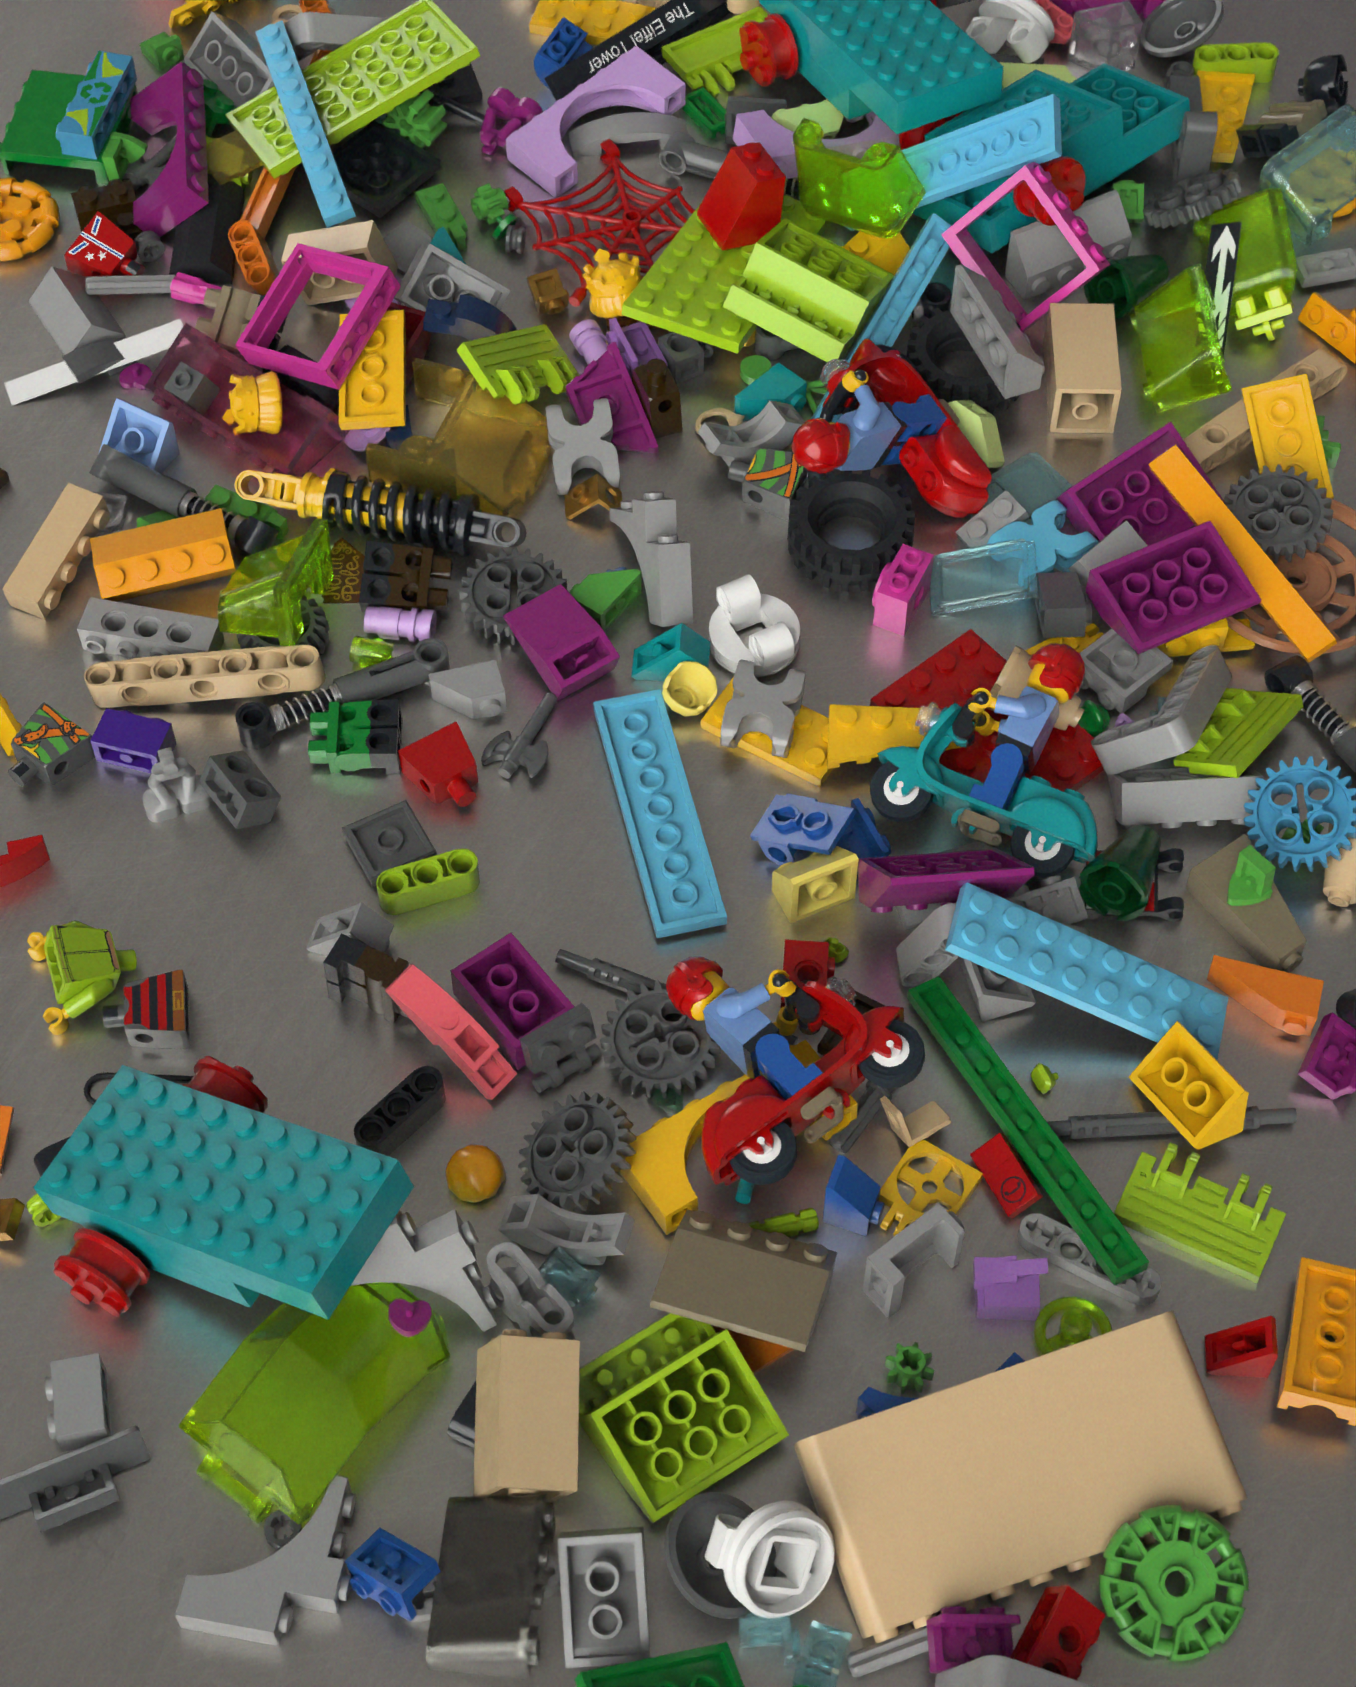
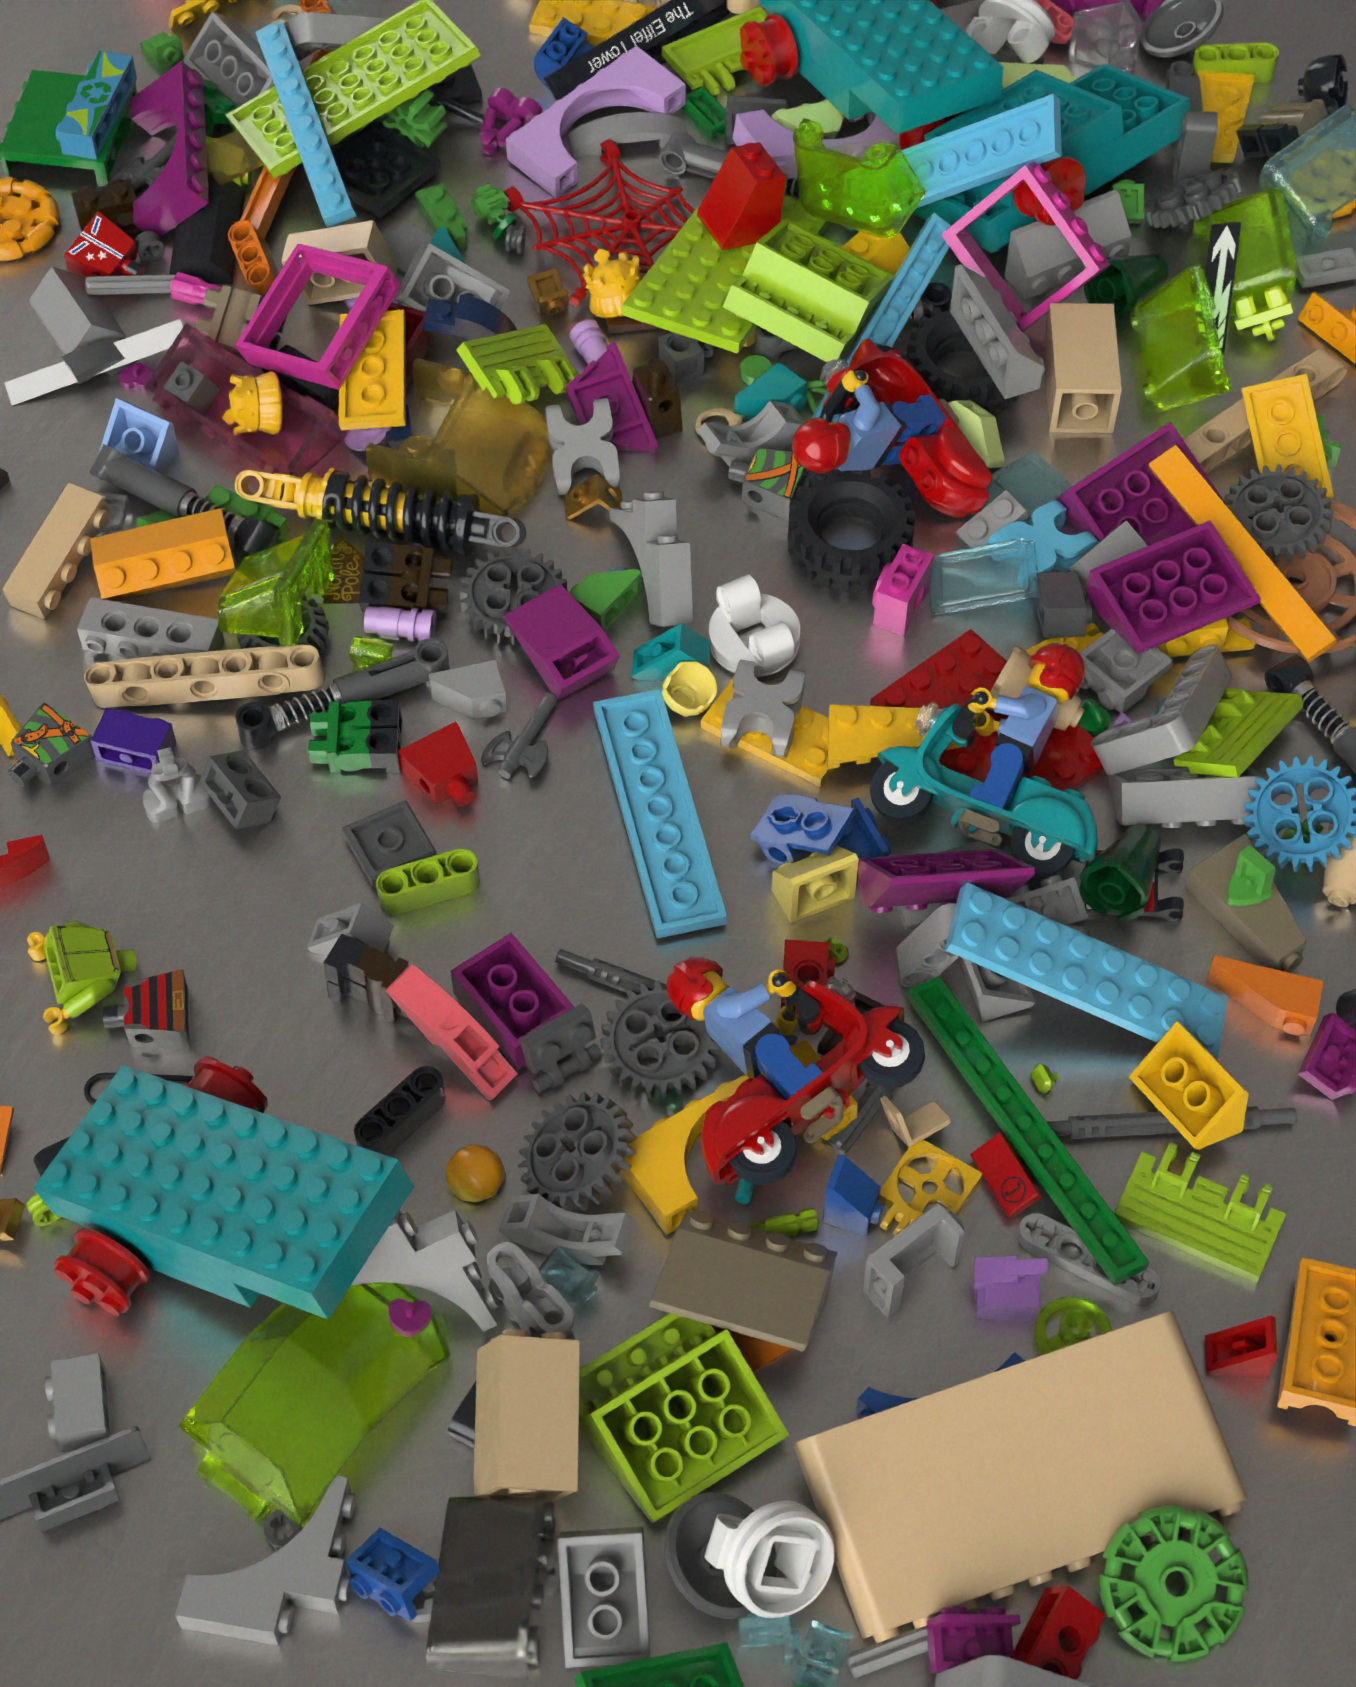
bright green tile [102,132,148,182] -> none
medium lavender bracket [606,317,668,380] -> none
bright green gear [885,1342,935,1394] -> none

